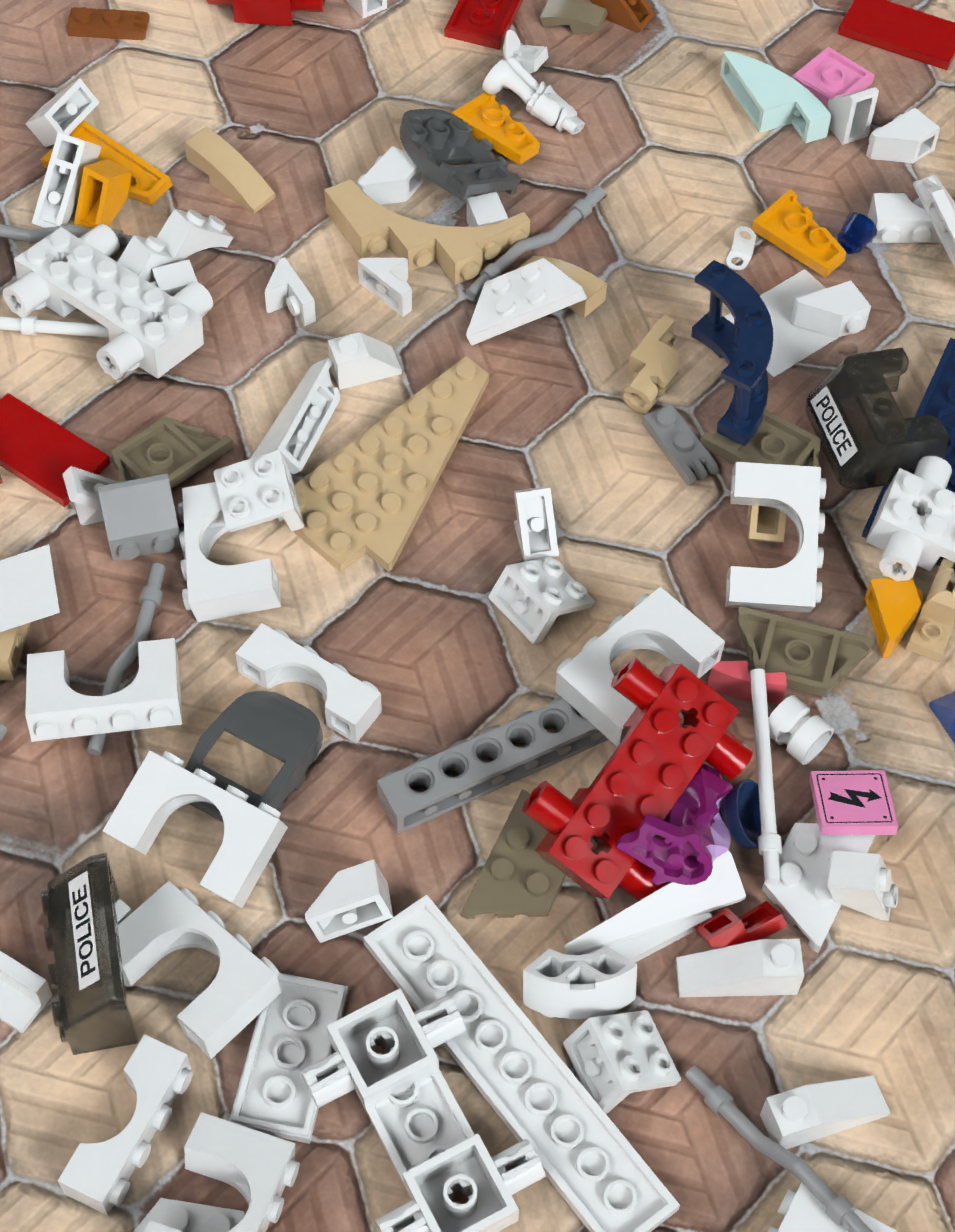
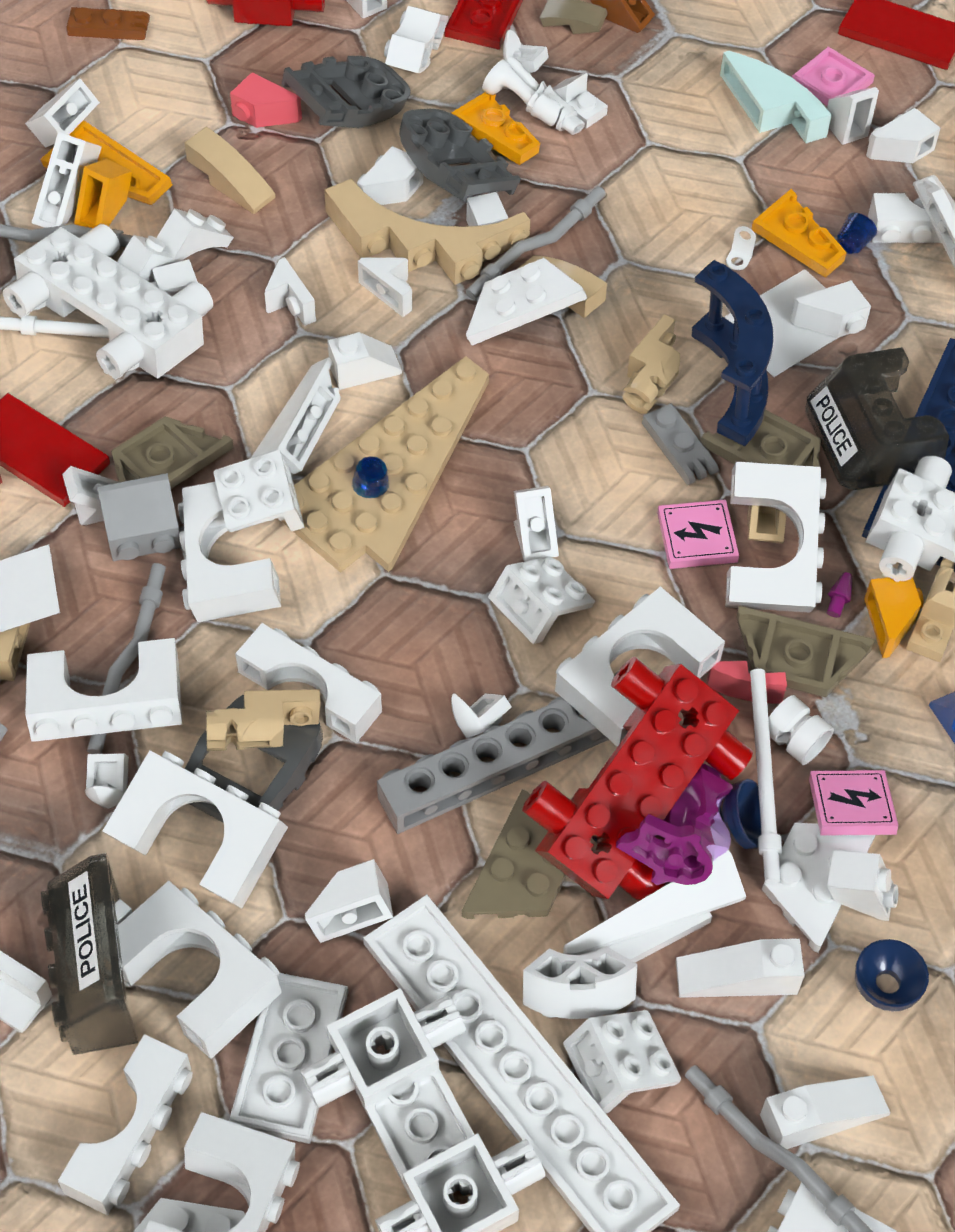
red slope [694,901,788,947] -> none
none -> white plate [85,753,129,809]
none -> tan plate [206,689,320,751]
none -> coral slope [230,72,302,128]
none -> dark grey slope [281,56,411,128]
none -> clear blue hat [352,456,389,498]
none -> white brick [384,6,449,73]
none -> white plate [451,693,512,738]
none -> white slope [553,72,608,129]
none -> bright pink tile [657,500,739,569]
none -> magenta bar [826,572,853,618]
none -> dark blue piece [855,939,929,1012]

